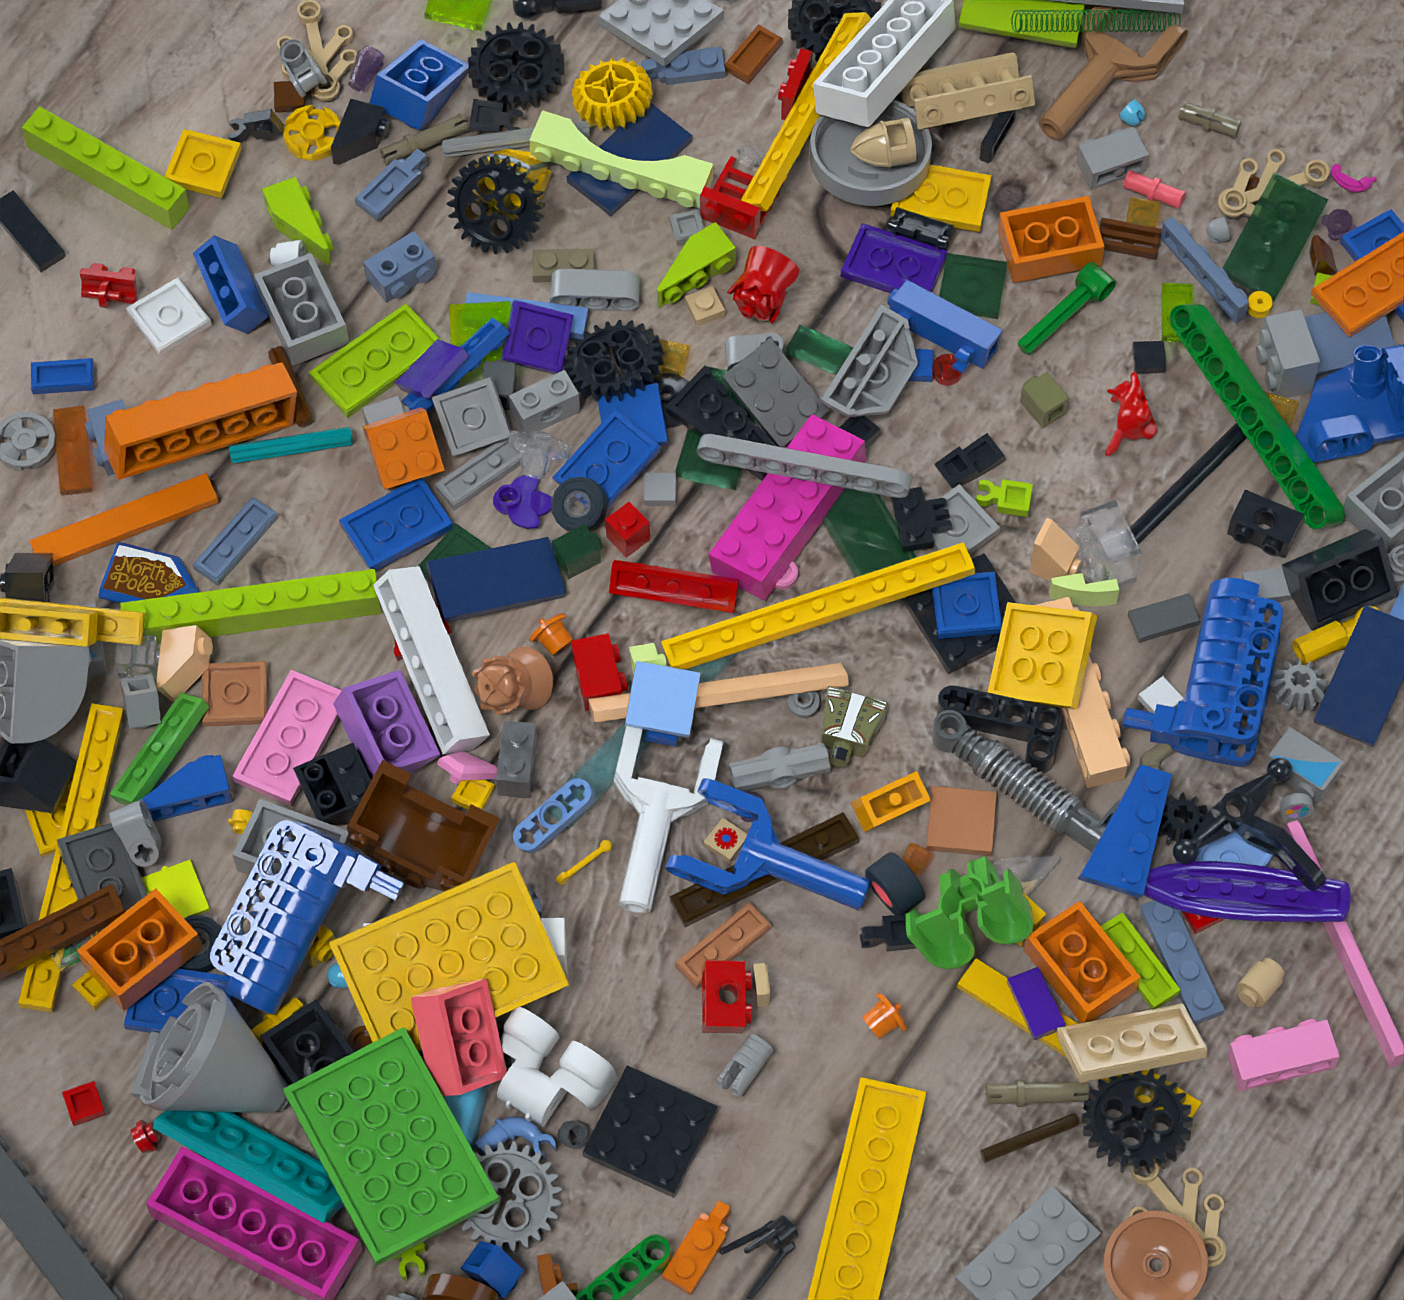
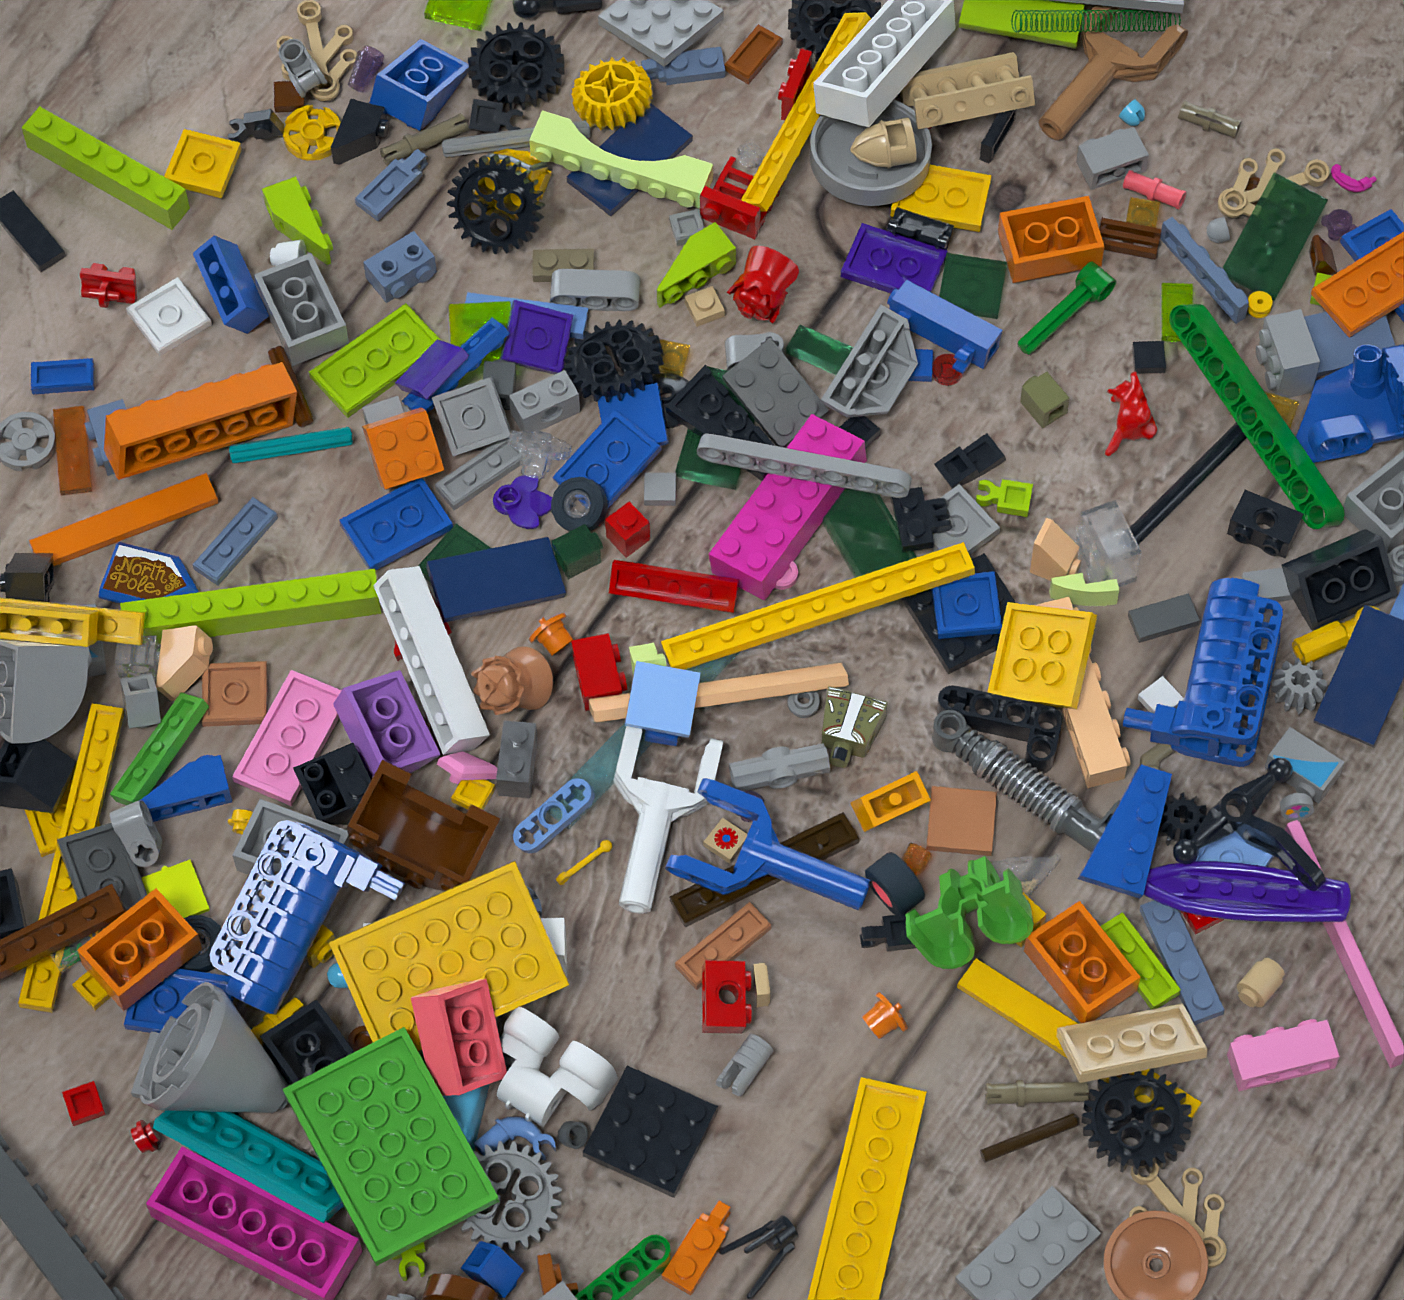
dark purple tile [1007,967,1066,1041] -> none

